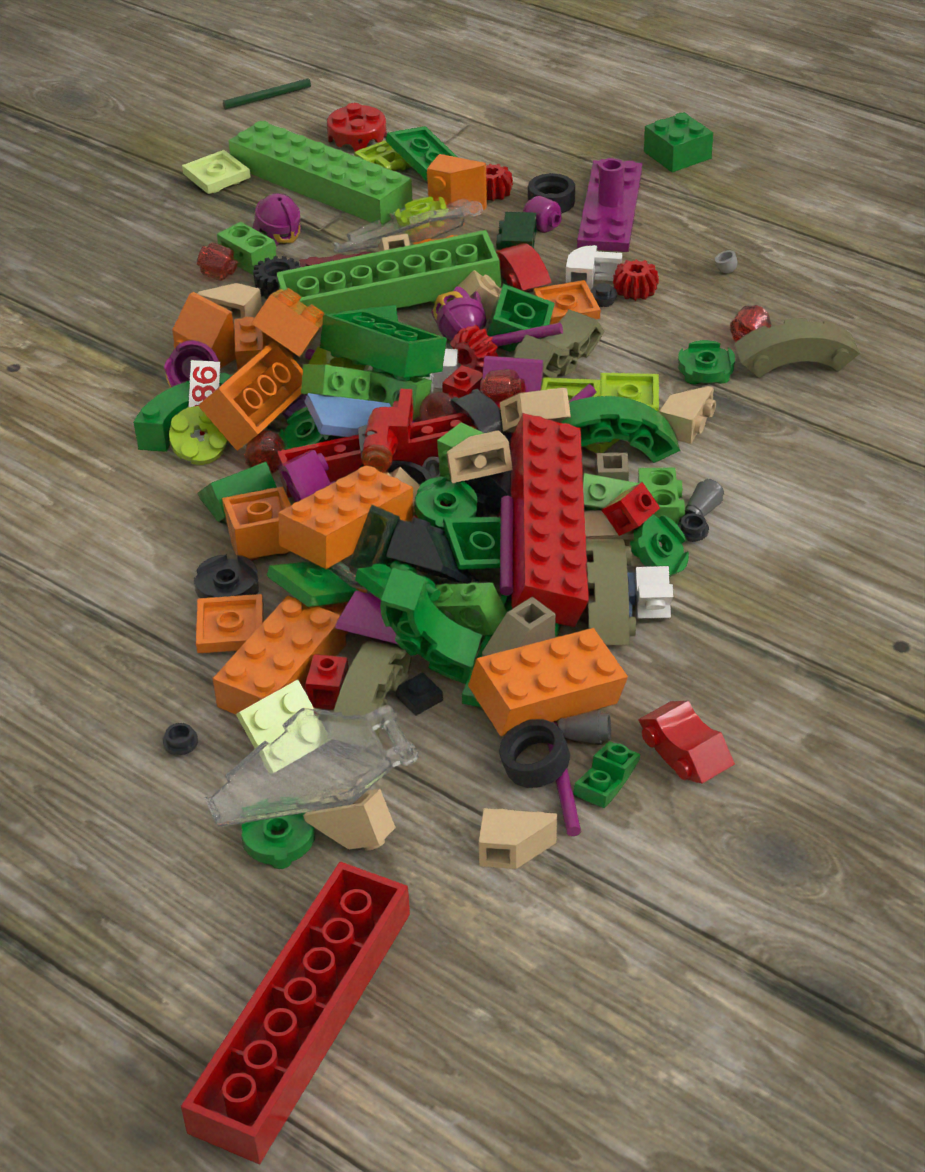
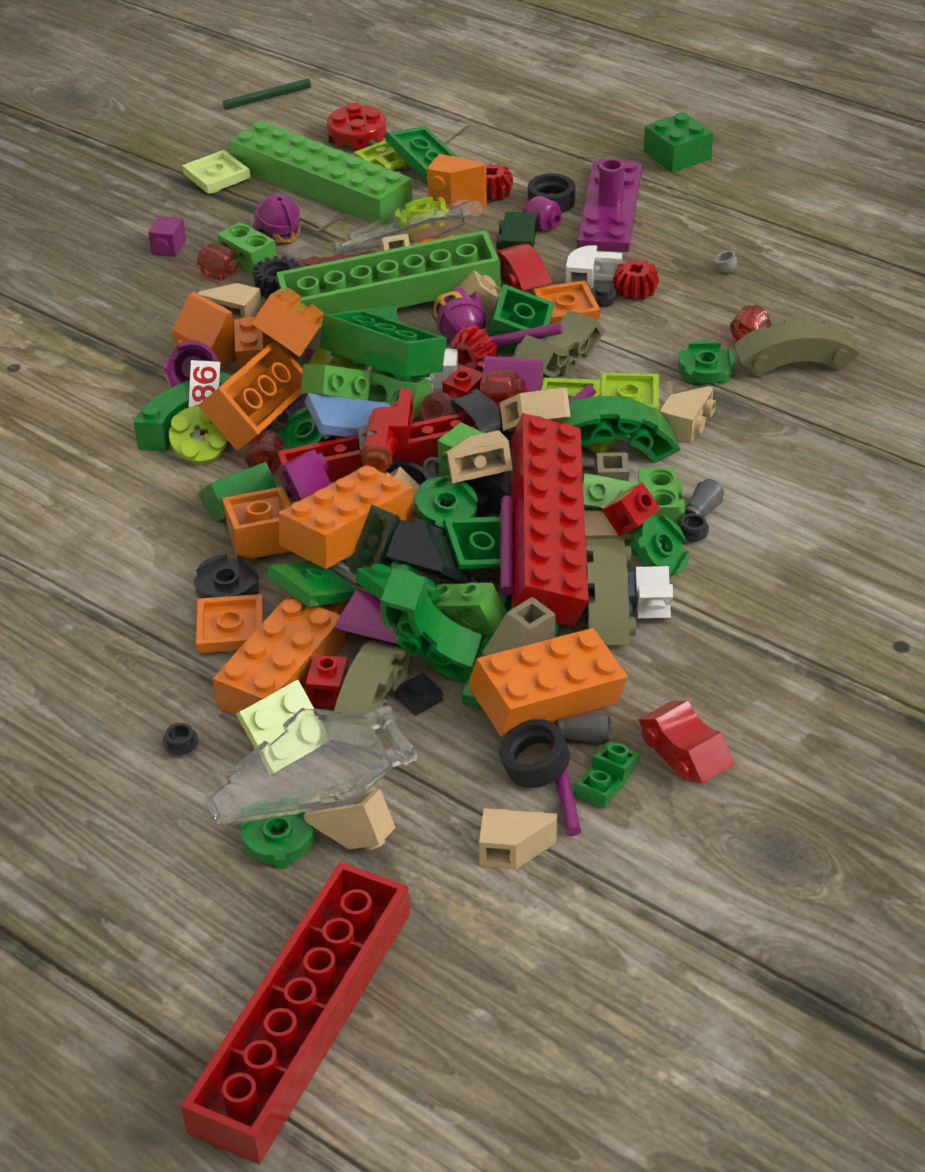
none -> magenta brick [148,216,186,257]

